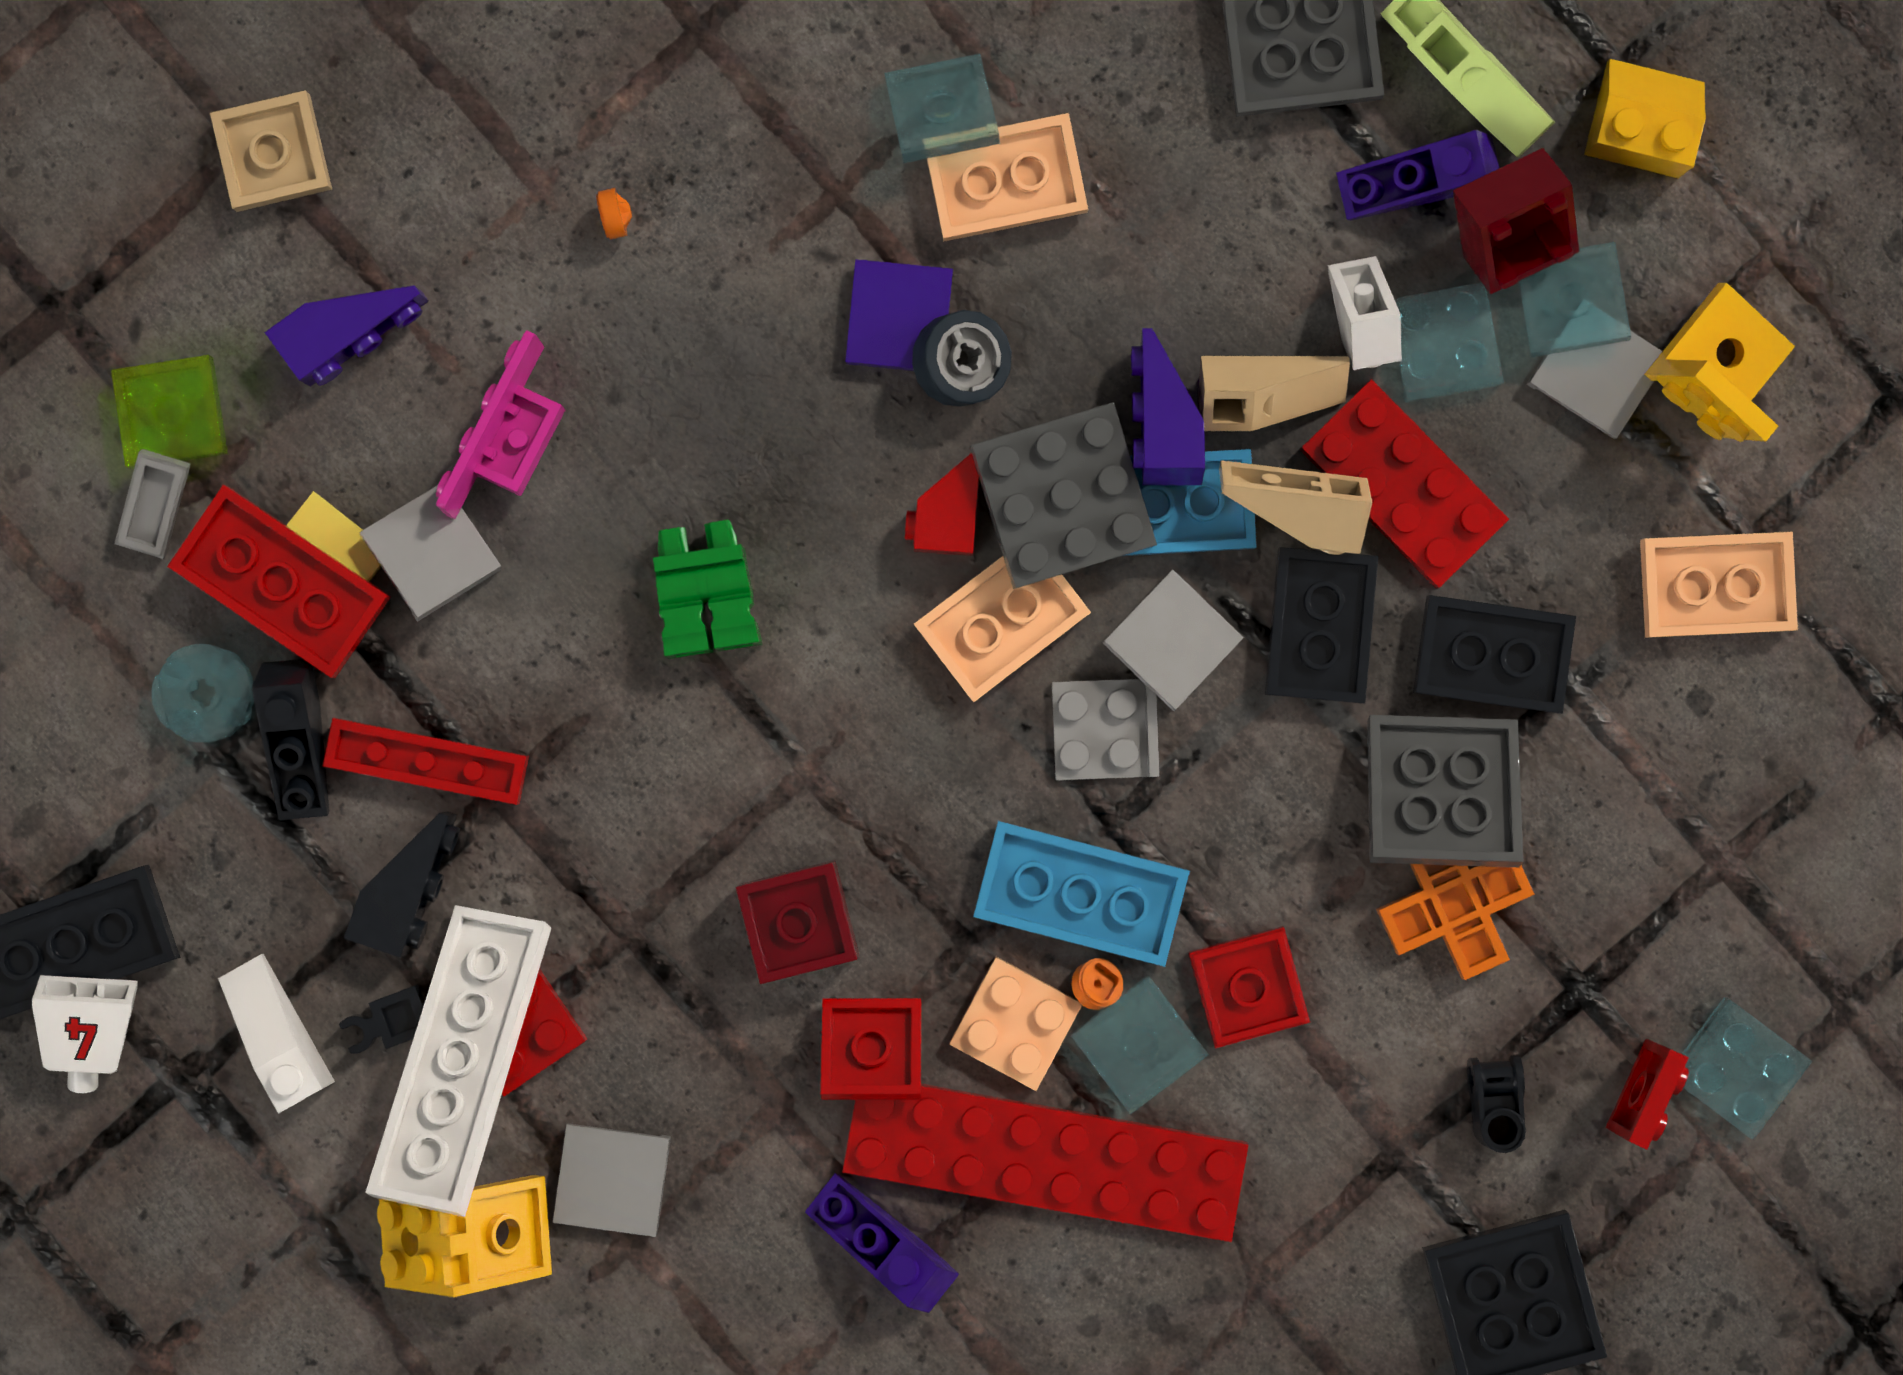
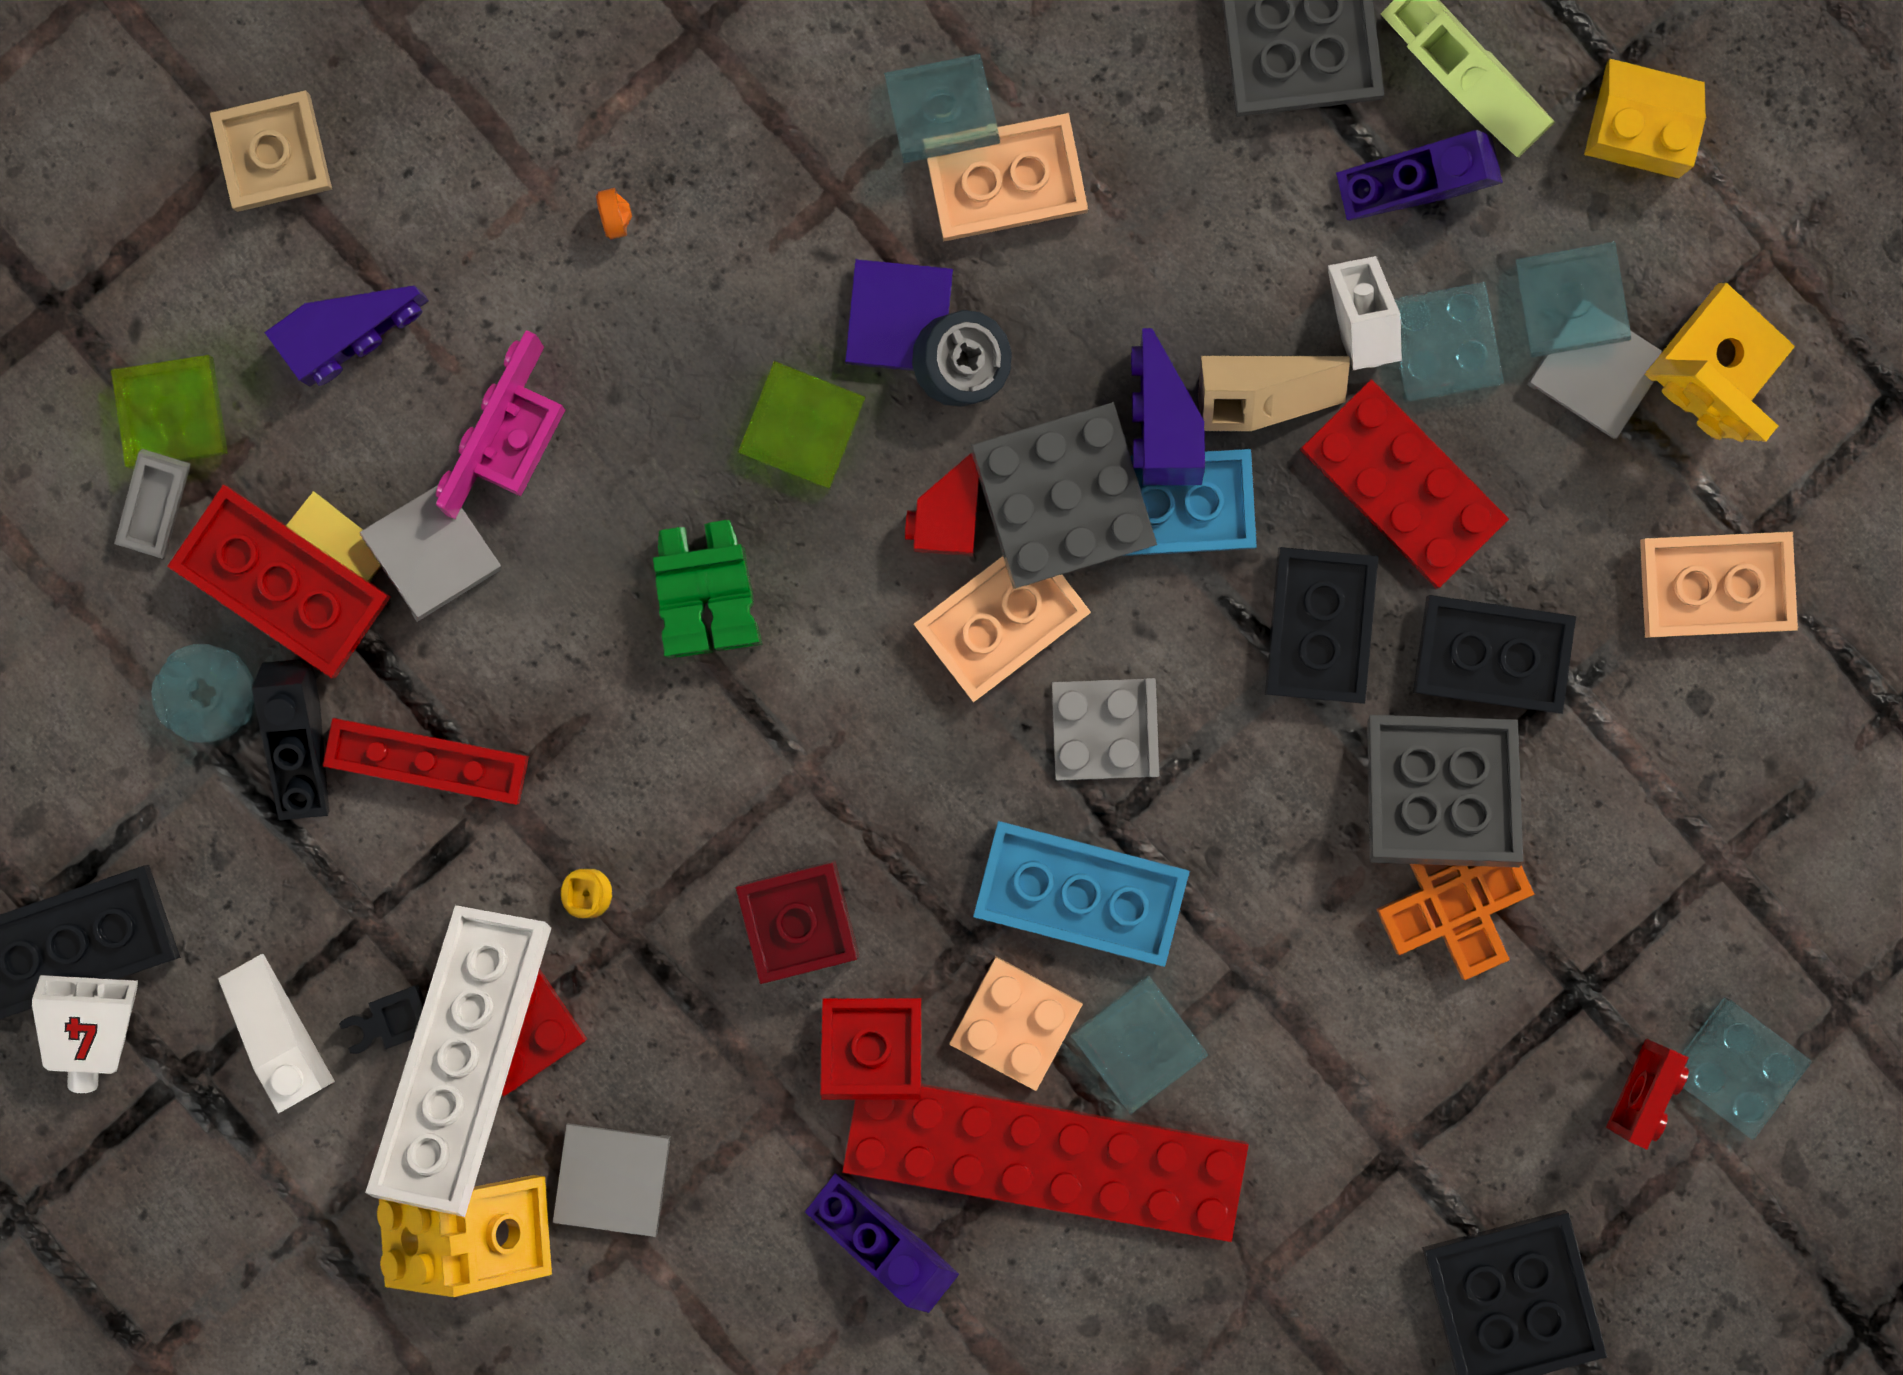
black slope [344,812,460,958] -> none
orange tile [1071,958,1123,1010] -> none
light grey piece [1103,570,1244,711] -> none
red tile [1188,926,1310,1048] -> none
tan slope [1219,460,1373,555] -> none
dark red container [1453,148,1580,294] -> none
black piece [1467,1055,1526,1153] -> none
none -> yellow tile [561,869,612,918]
none -> clear neon green plate [738,361,866,490]

